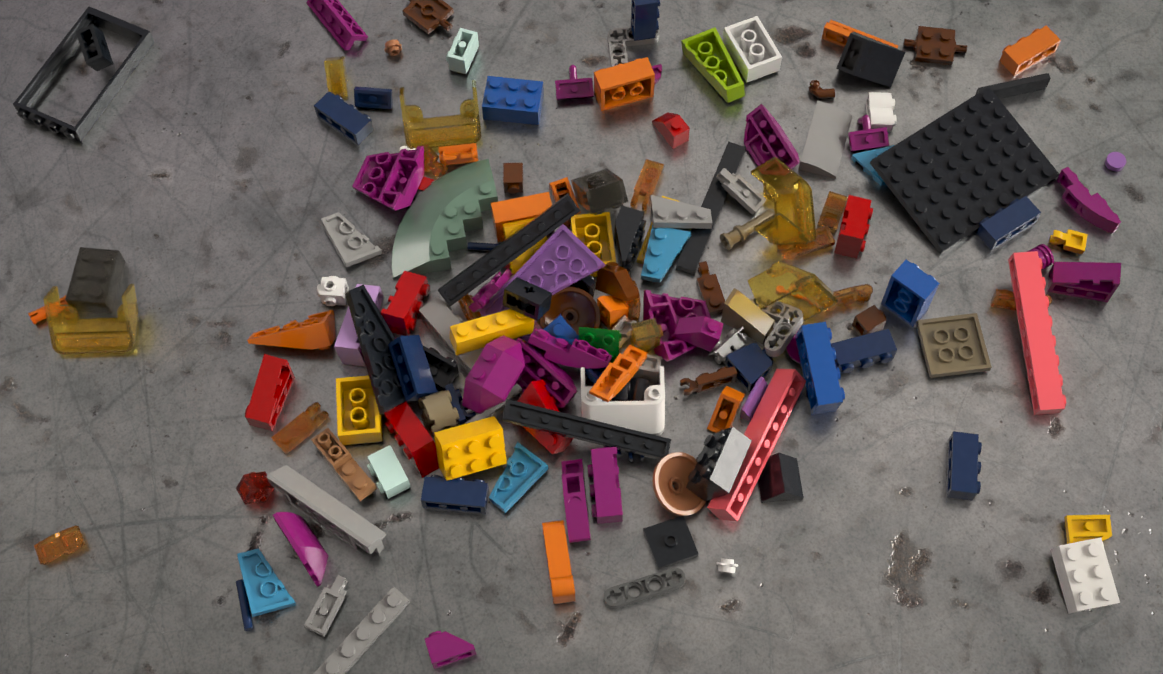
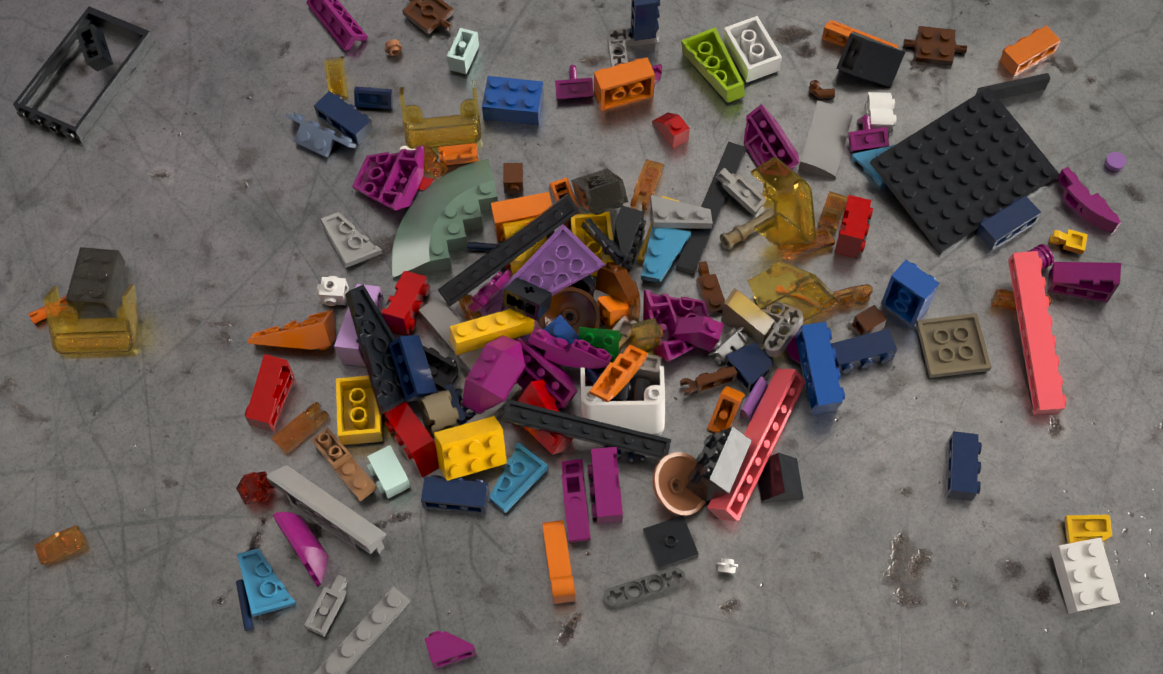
none -> sand blue bracket [285,112,357,157]
none -> black pin [581,218,626,265]

